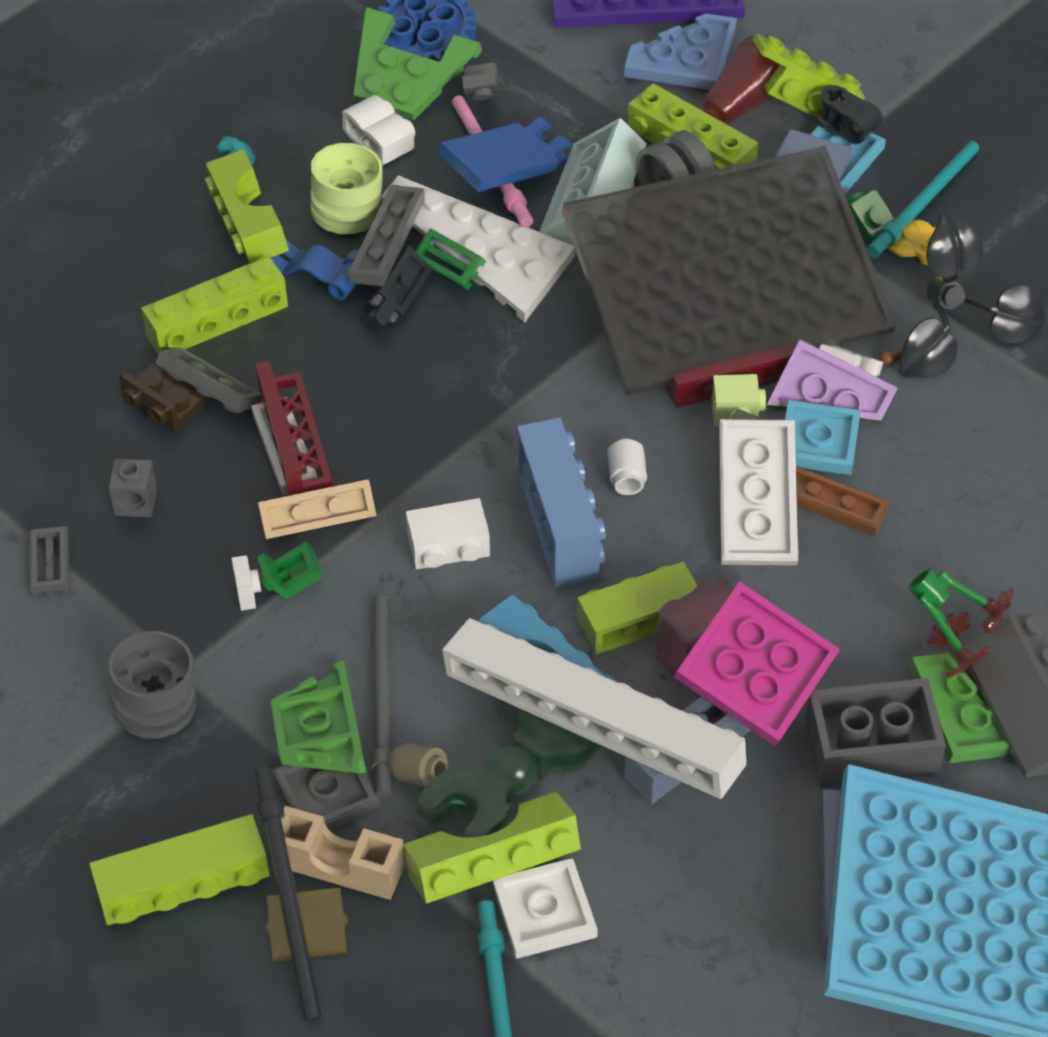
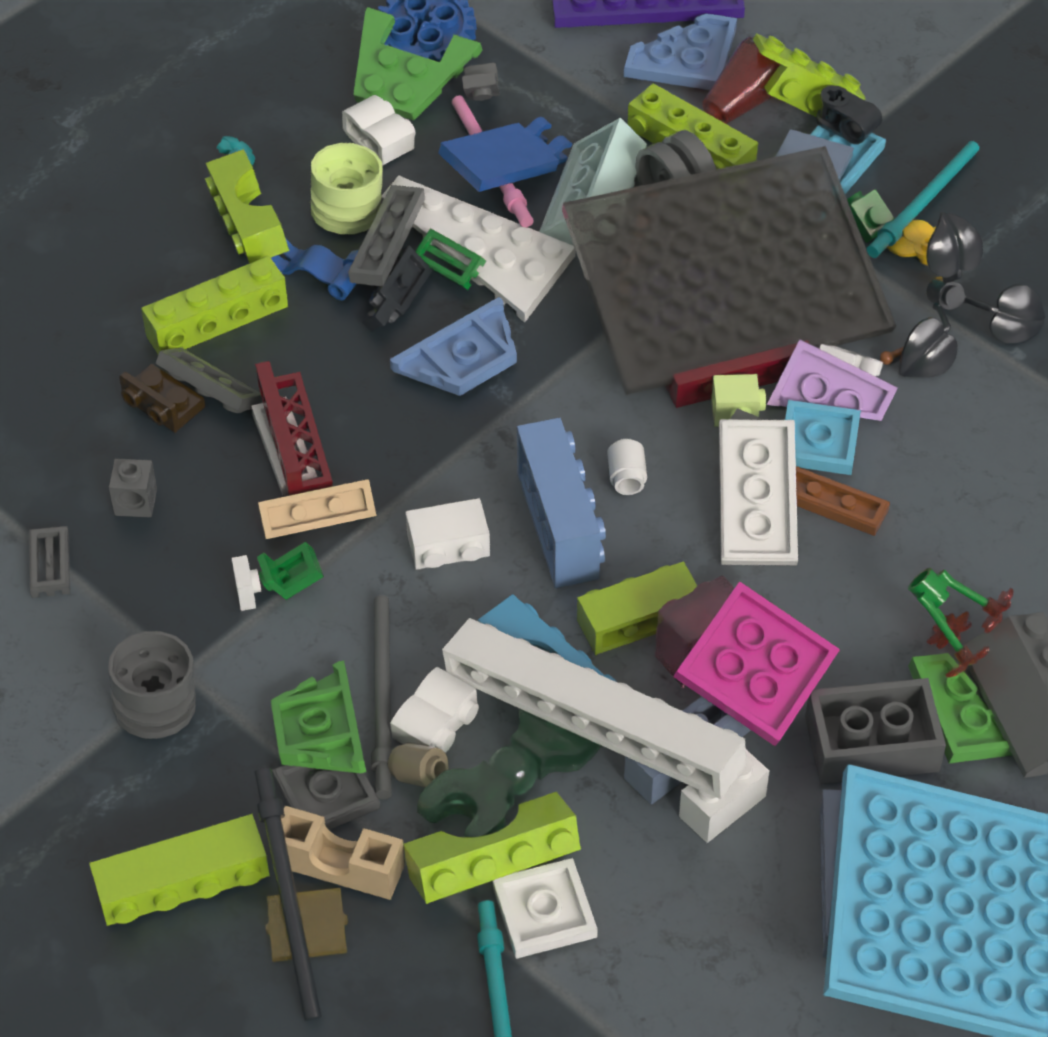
none -> medium blue wing [390,297,517,396]
none -> white brick [390,667,479,753]
none -> white brick [679,750,769,843]

